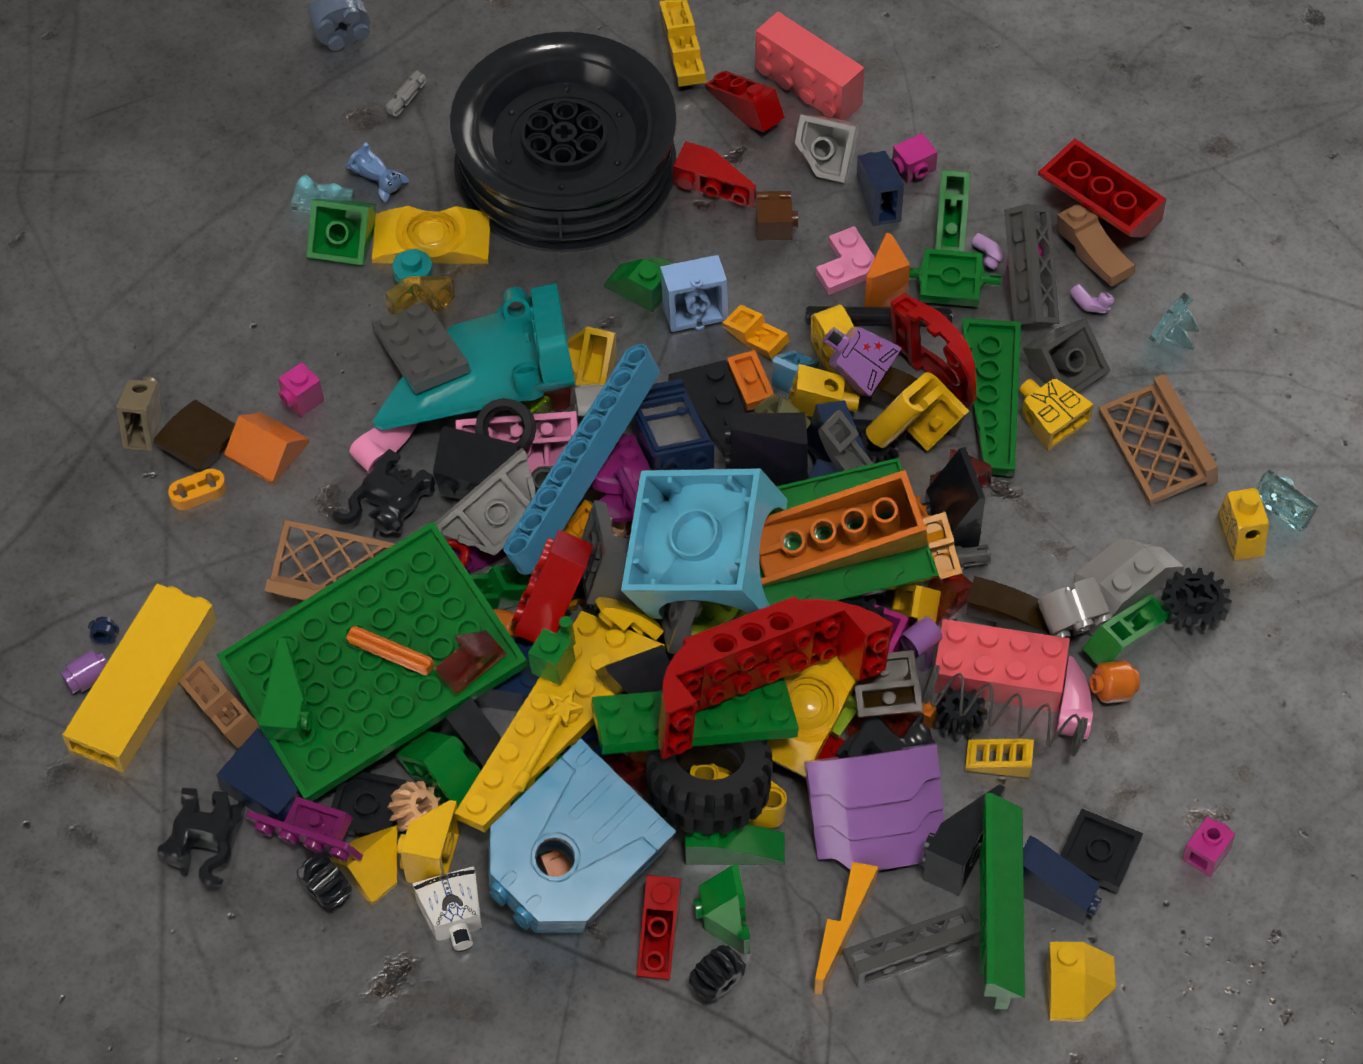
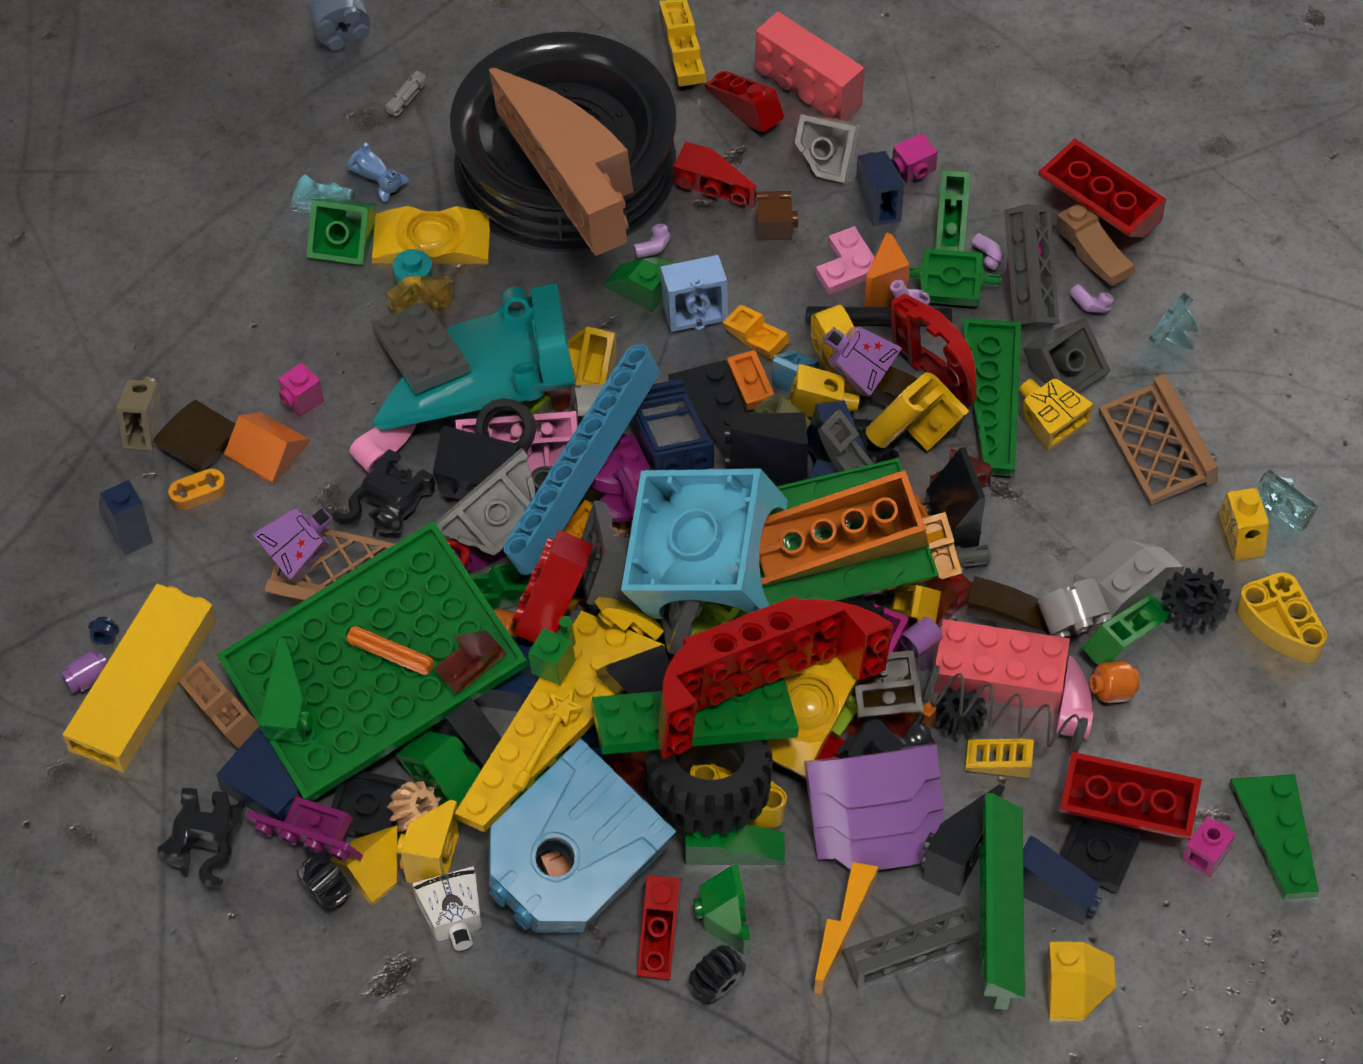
none -> dark blue slope [99,480,153,556]
none -> medium lavender torso [253,507,334,583]
none -> nougat slope [489,68,634,256]
none -> lavender arm [633,224,670,259]
none -> lavender arm [890,280,930,305]
none -> red slope [1059,752,1202,840]
none -> green wing [1229,774,1319,900]
none -> yellow beam [1237,572,1327,663]

